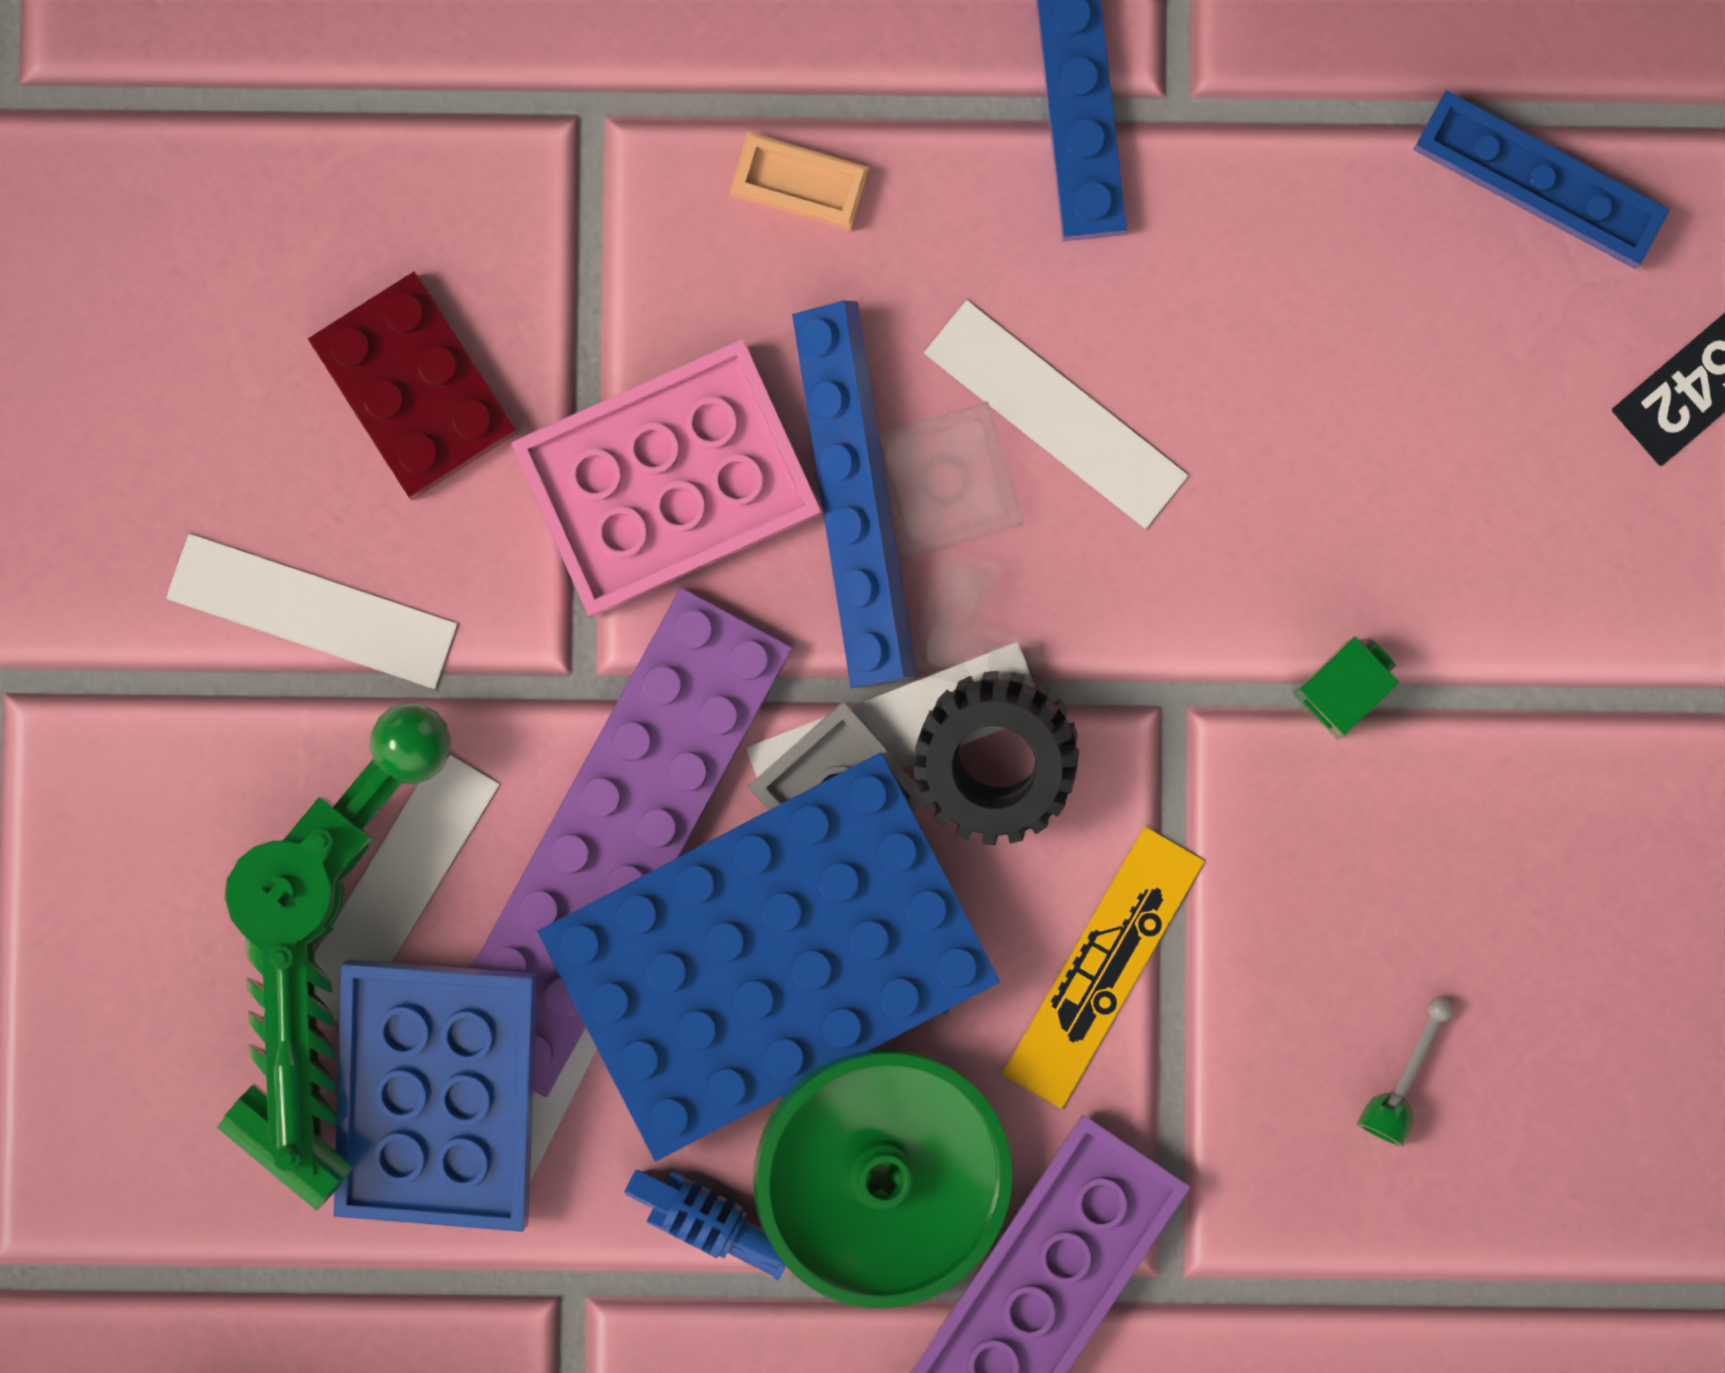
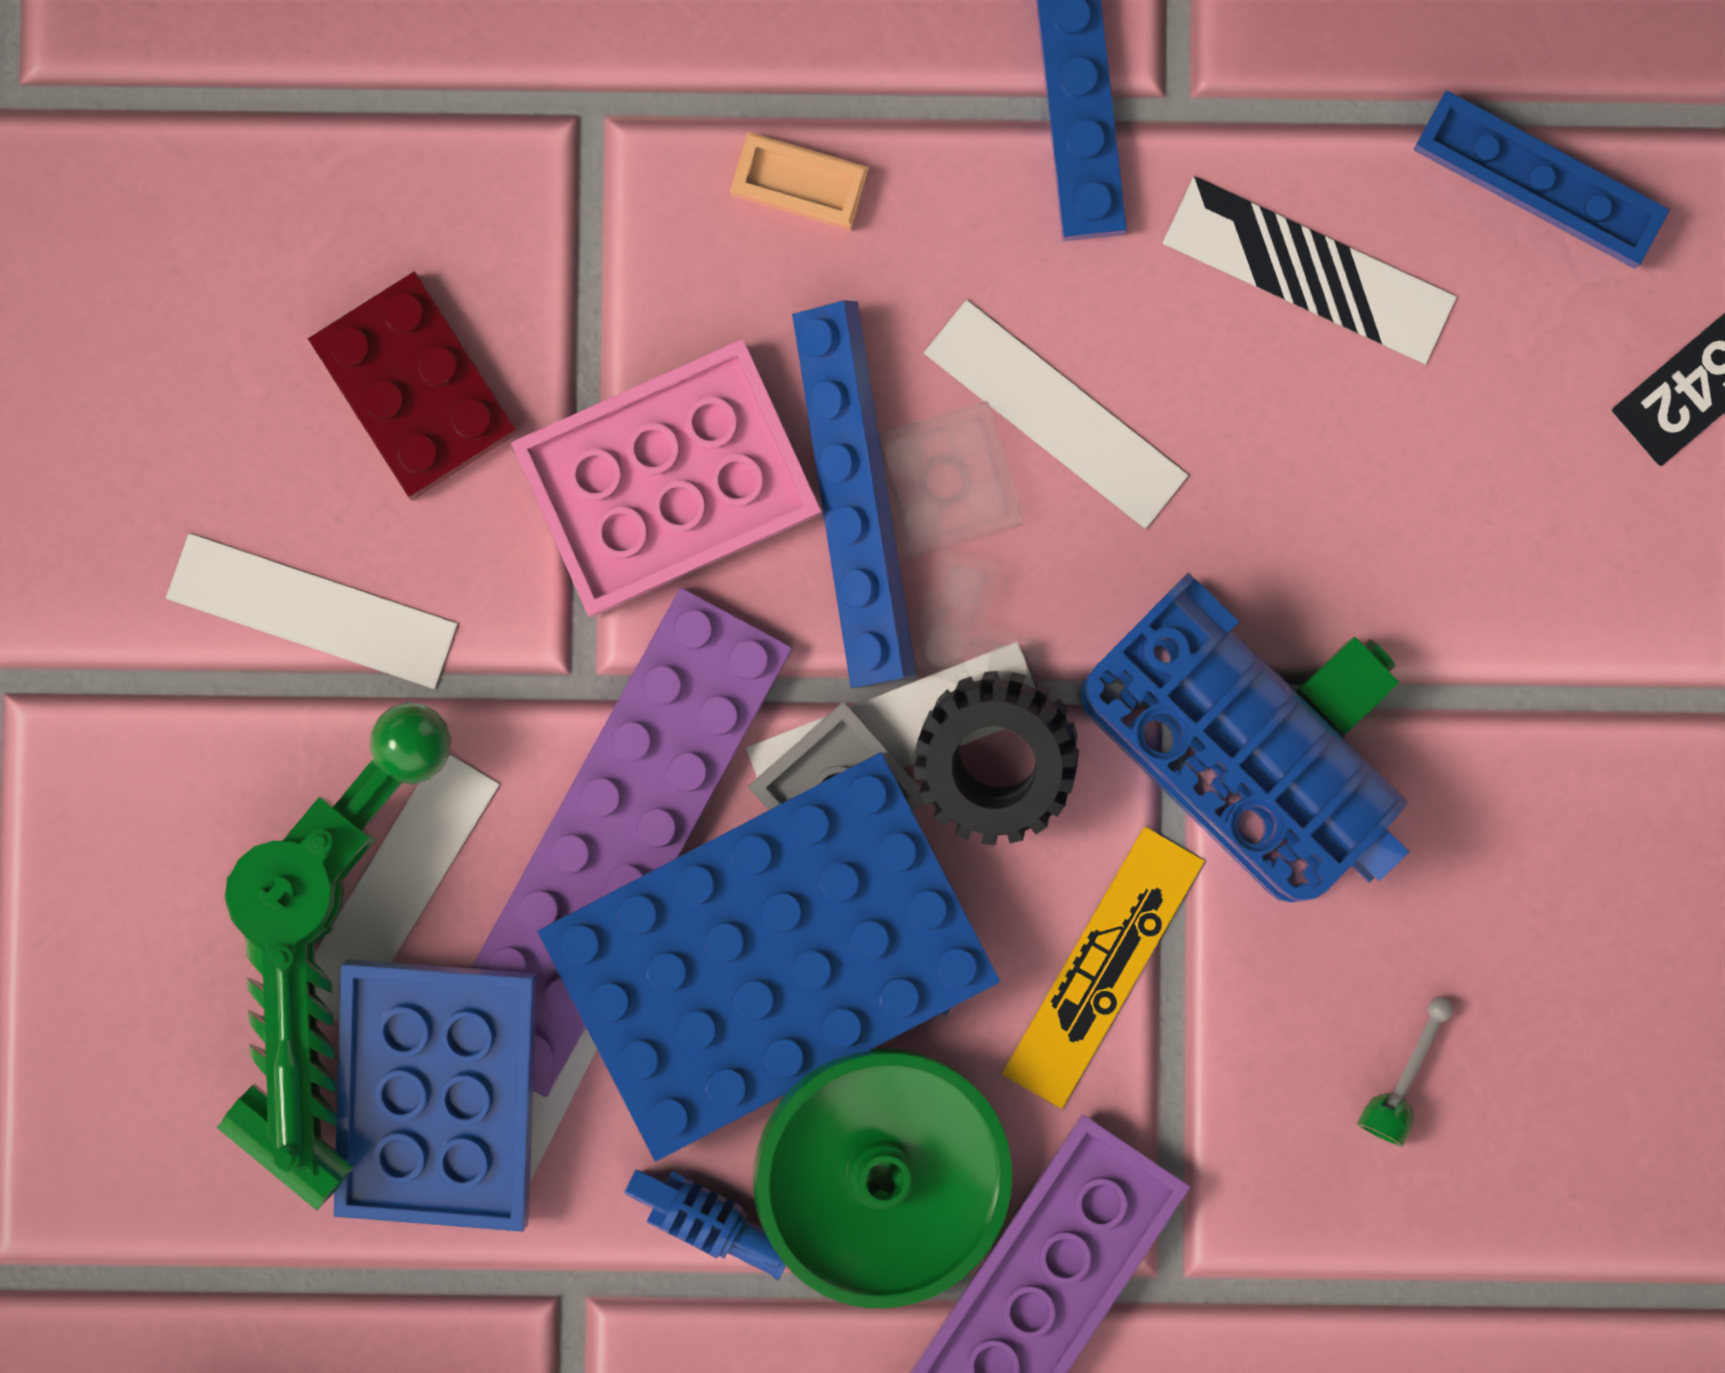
none -> blue piece [1079,572,1410,903]
none -> white sticker [1162,176,1457,365]

